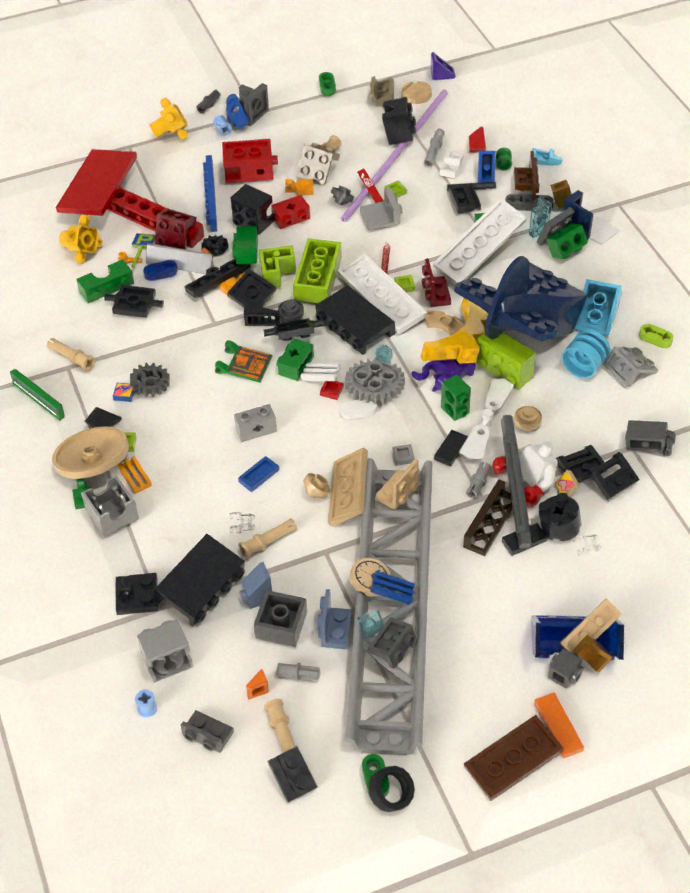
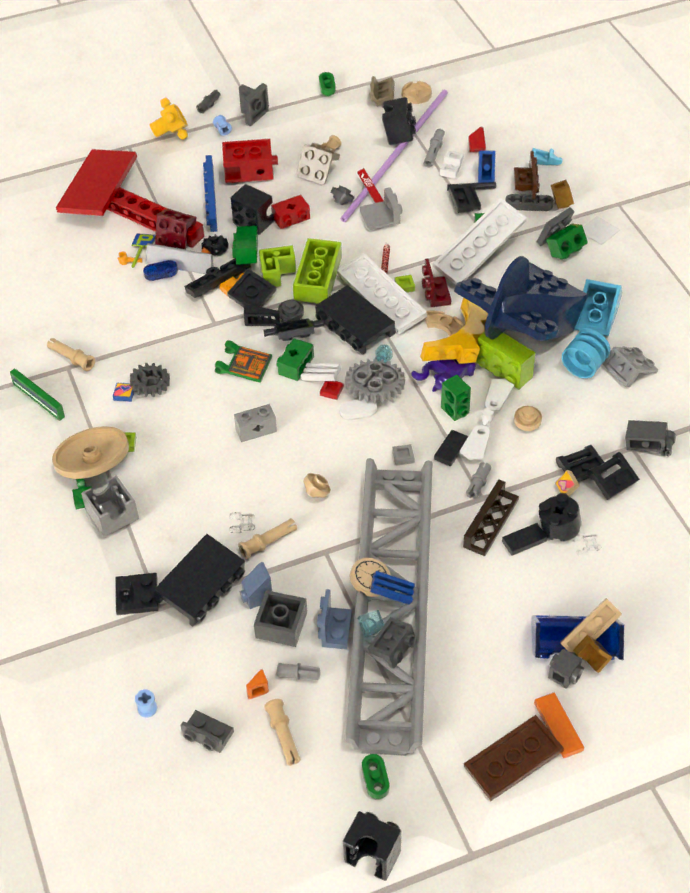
yellow piece [59,215,103,263] -> none
green arch [76,259,134,303] -> none
black piece [84,407,122,428] -> none
black plate [104,285,164,318] -> none
light orange tile [117,456,152,494] -> none
light grey piece [137,619,193,683] -> none
blue piece [226,94,249,129] -> none
blue tile [238,456,280,492] -> none
black plate [267,746,317,803] -> none
light orange plate [285,179,313,195] -> none
tan tile [329,447,368,527] -> none
black tyre [368,766,415,812] -> none
tan bracket [376,459,420,510] -> none
lime tile [384,181,407,198] -> none
dark purple slope [430,52,456,80] -> none
white torso [492,441,558,507] -> none
green wheel [496,148,512,170] -> none
dark grey piece [501,415,532,548] -> none
clear light blue bracket [529,196,552,238] -> none
dark blue bracket [564,190,594,239] -> none
lime beam [639,324,673,348] -> none
none -> black piece [343,811,401,881]

